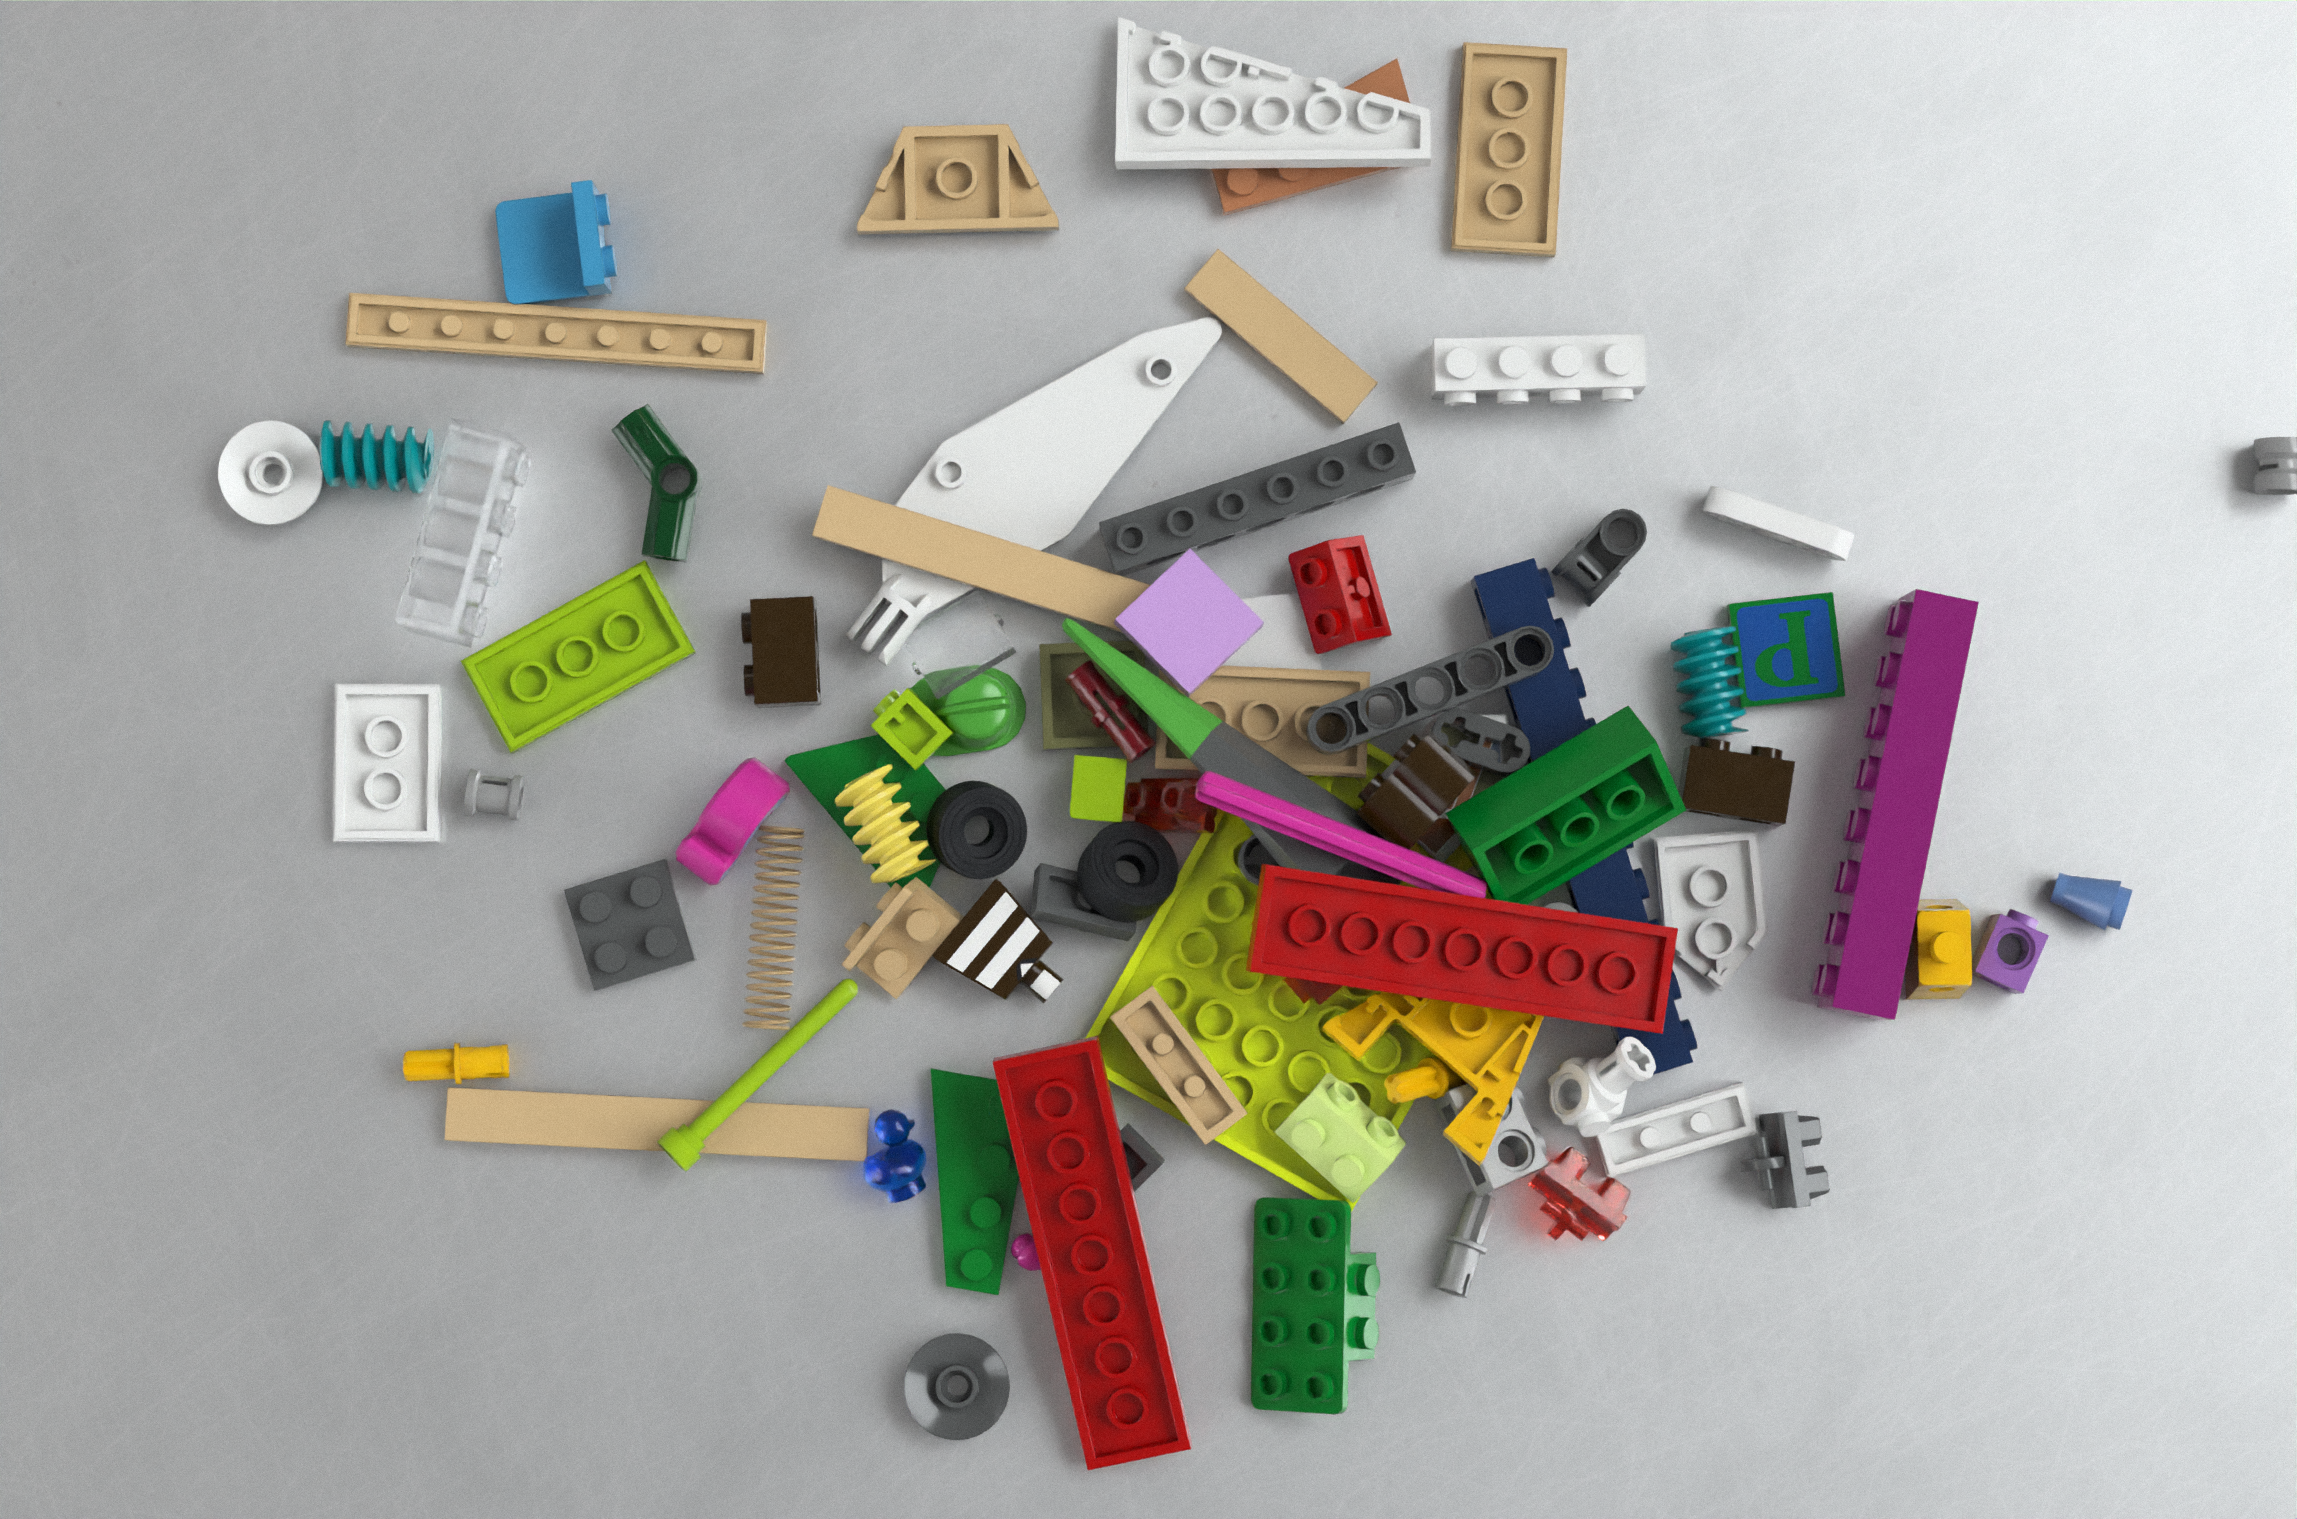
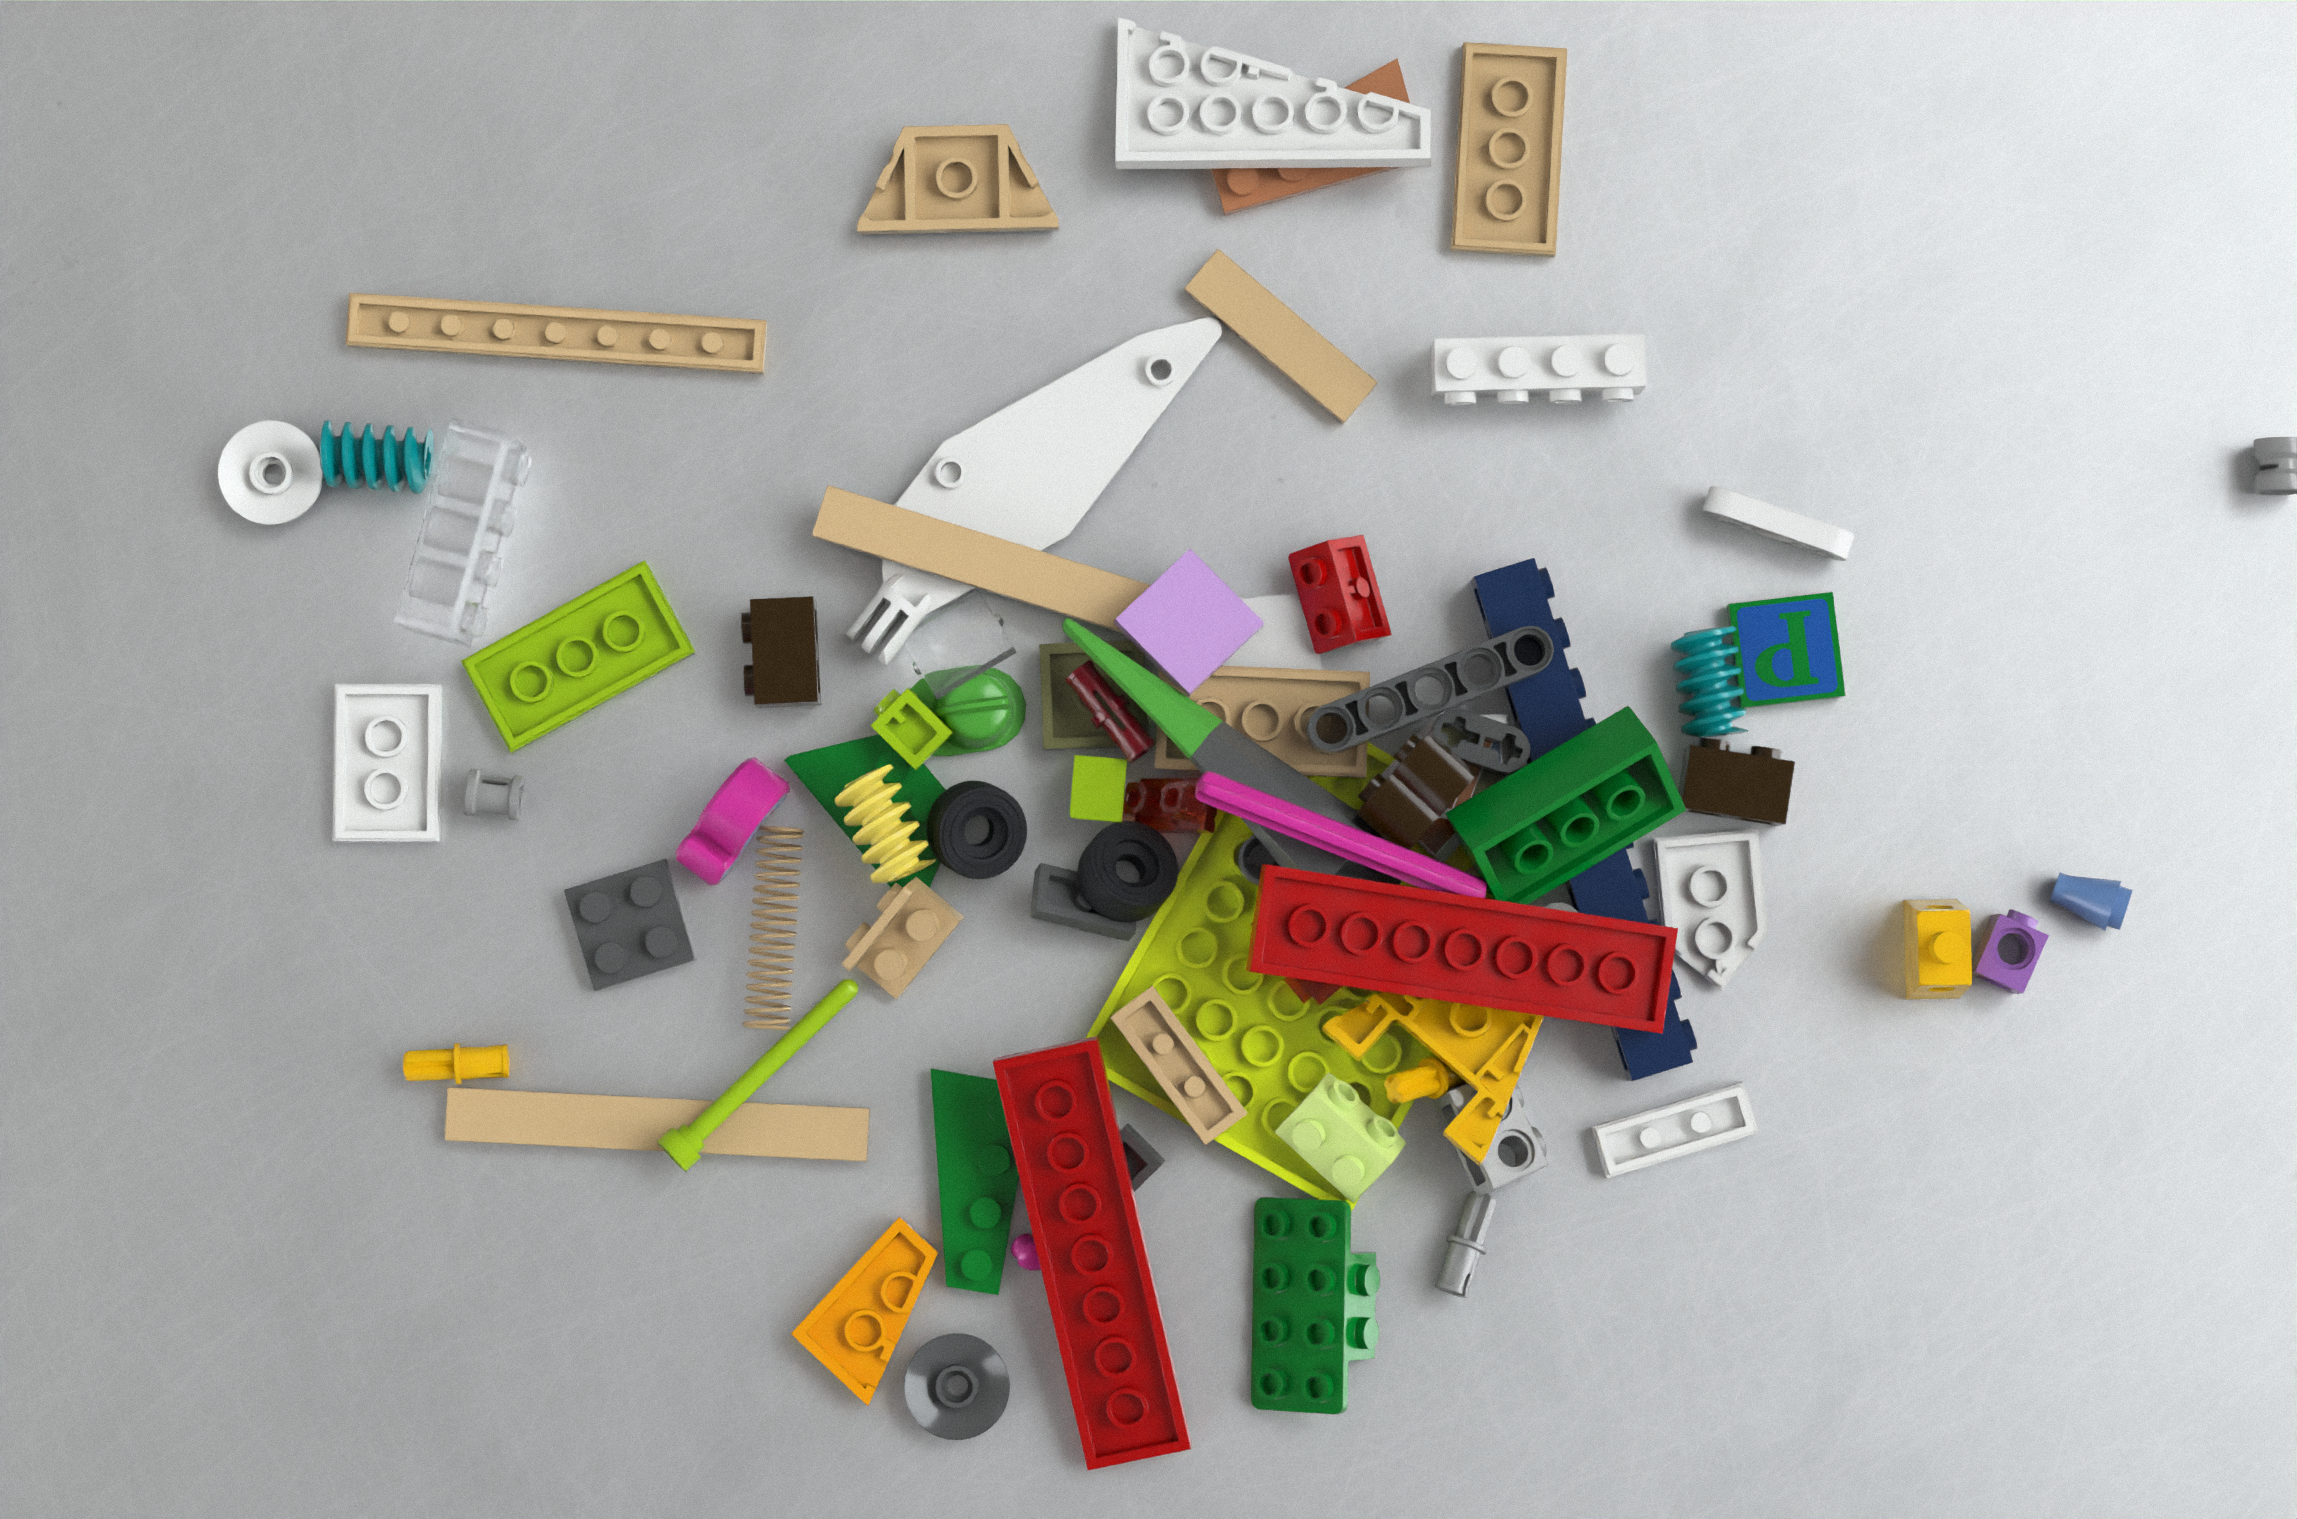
dark azure bracket [495,180,617,304] -> none
dark green piece [611,404,702,562] -> none
clear blue animal [863,1109,927,1203] -> none
torso [932,879,1064,1004] -> none
dark grey brick [1099,422,1416,576] -> none
clear red hips [1528,1147,1631,1241] -> none
white connector [1548,1037,1656,1137] -> none
dark grey piece [1551,509,1647,607] -> none
dark grey hips [1740,1111,1830,1209] -> none
magenta brick [1812,589,1979,1020] -> none
none -> light orange wing [791,1216,939,1406]

